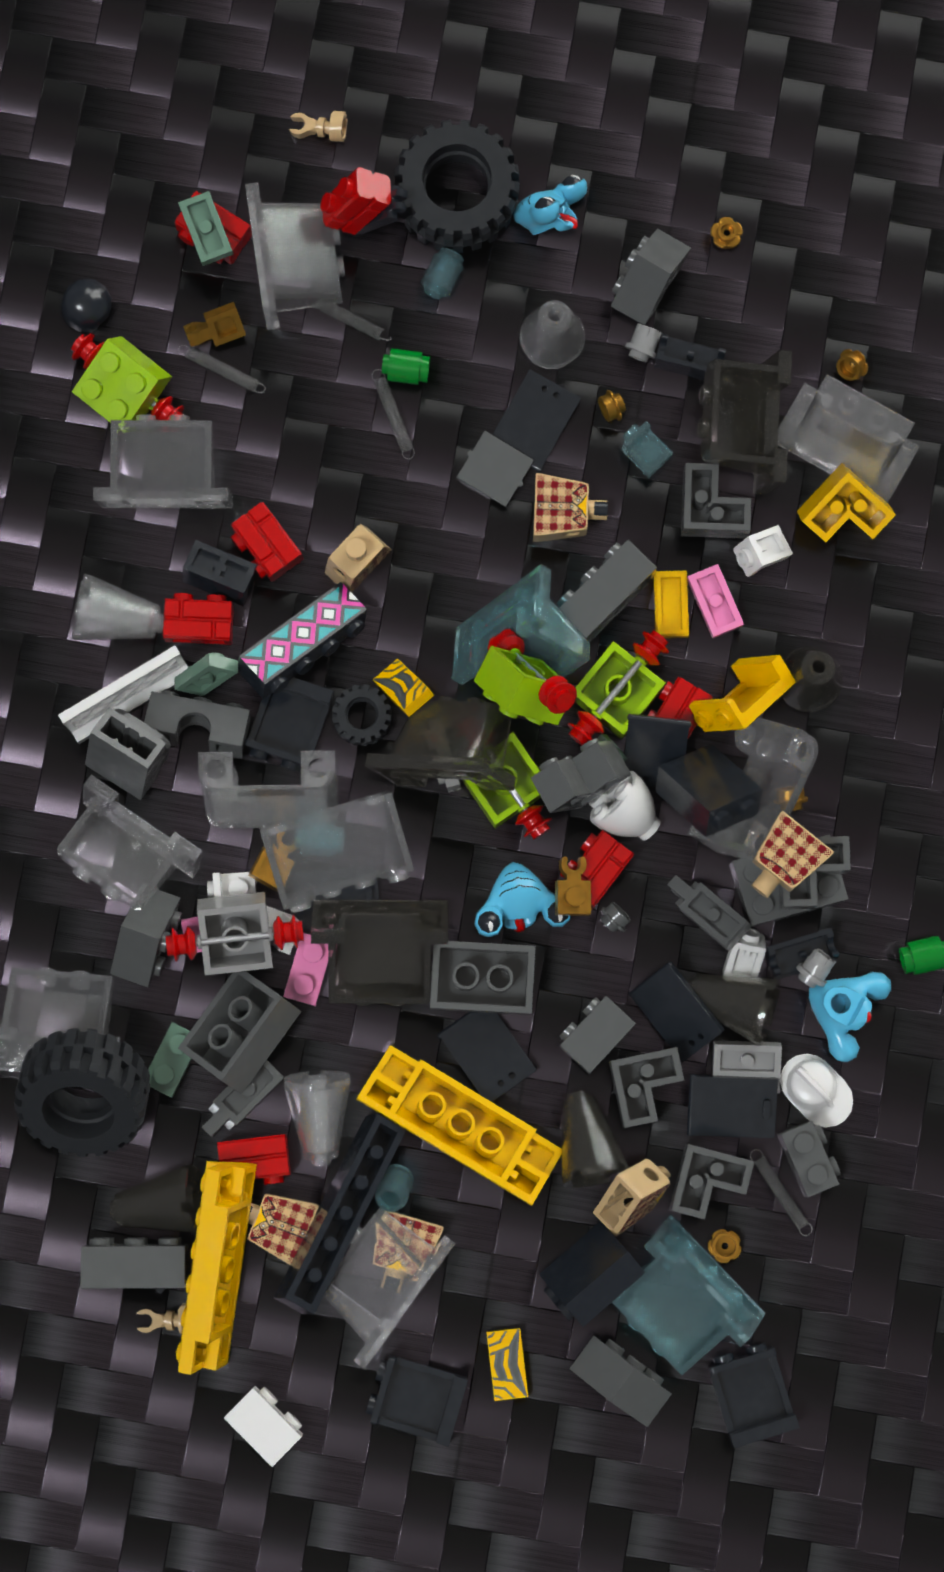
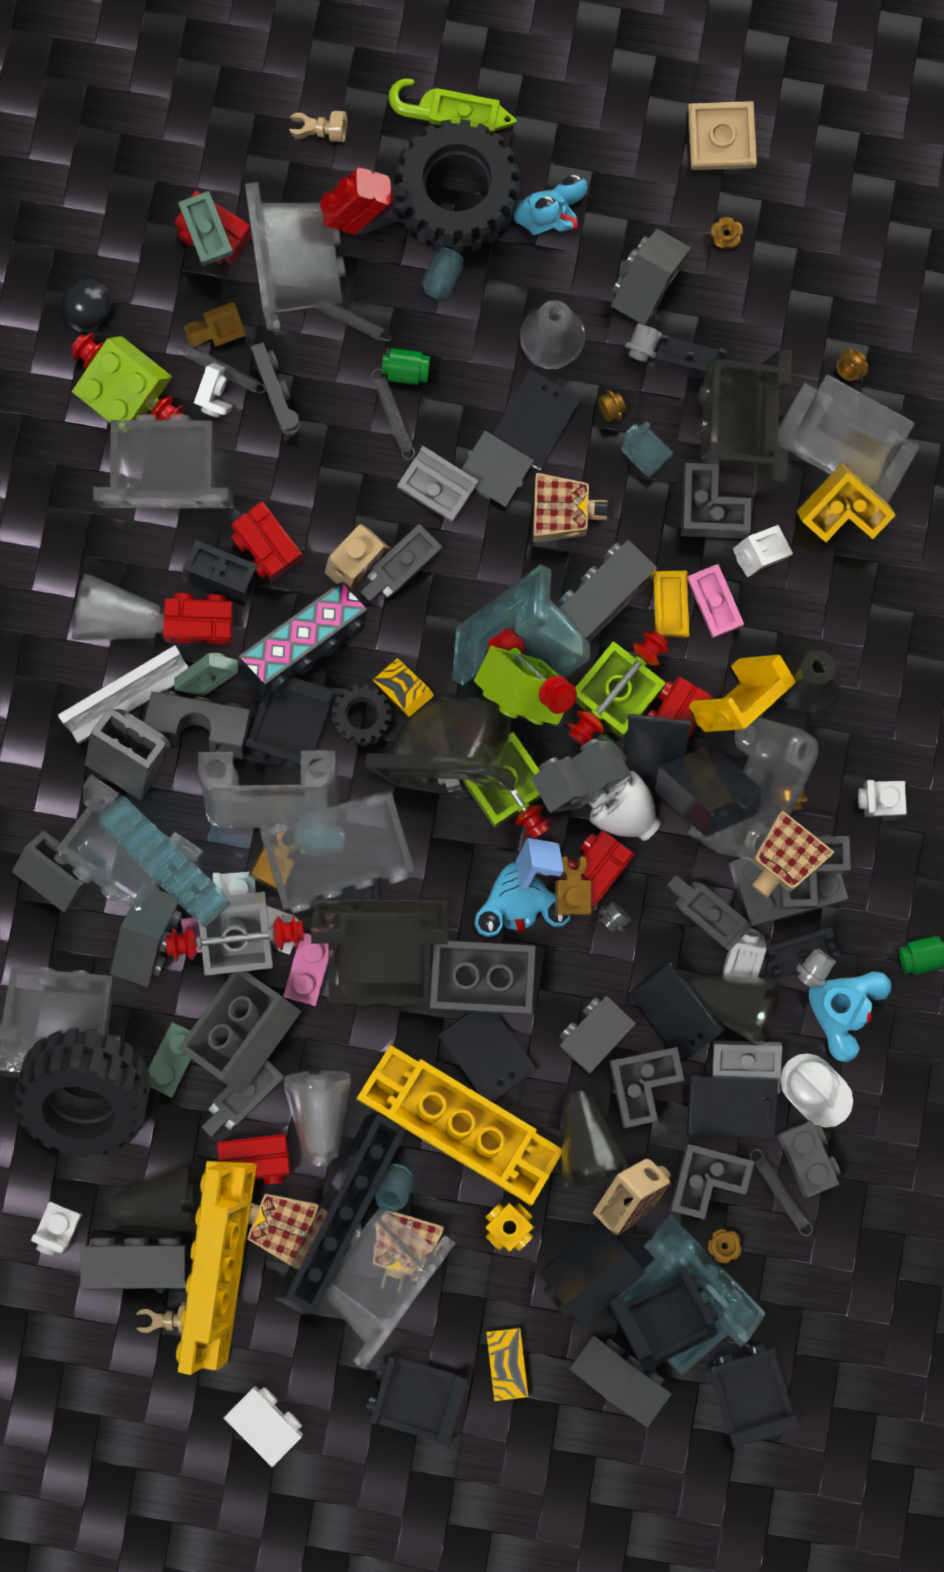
none -> dark grey brick [12,830,96,913]
none -> white bracket [31,1202,82,1257]
none -> clear light blue beam [96,796,231,927]
none -> white bracket [194,363,232,417]
none -> dark grey plate [251,342,300,436]
none -> dark grey hinge [360,524,442,605]
none -> lime plate [389,78,517,136]
none -> light grey plate [397,446,479,523]
none -> yellow brick [485,1202,534,1252]
none -> light blue panel [516,838,564,889]
none -> black panel [609,1265,719,1372]
none -> tan tile [688,101,757,170]
none -> white bracket [858,780,906,817]

